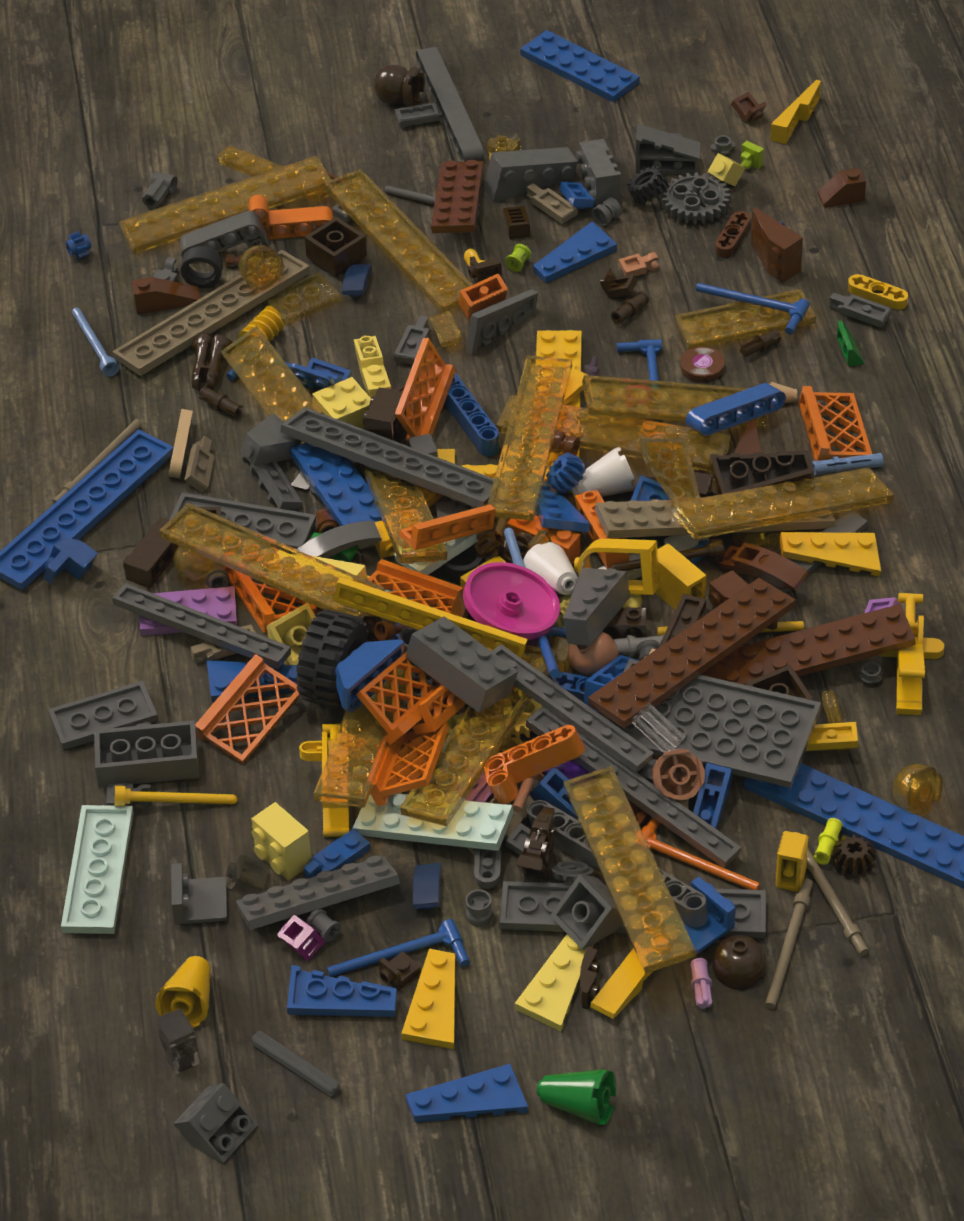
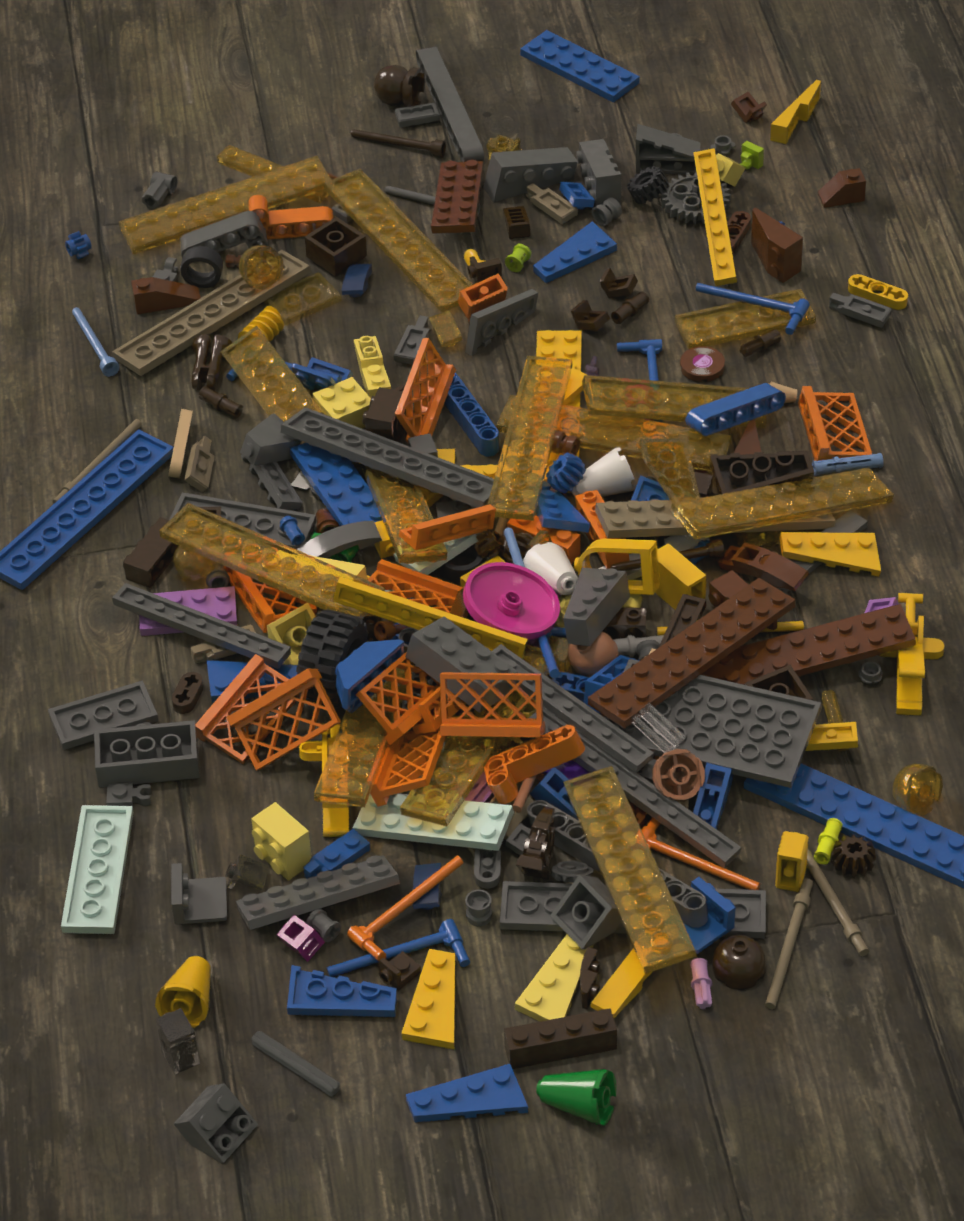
blue brick [43,539,98,584] -> none
yellow piece [114,786,237,806] -> none
nougat plate [618,252,659,276] -> none
green slope [836,320,864,367] -> none
none -> dark brown beam [171,672,204,714]
none -> orange fence [226,668,341,770]
none -> blue pin [280,516,305,546]
none -> orange bar [347,855,464,961]
none -> dark brown piece [350,129,446,157]
none -> orange fence [440,672,545,738]
none -> dark brown brick [504,1008,617,1069]
none -> dark brown bracket [571,300,610,332]
none -> yellow plate [694,148,737,286]

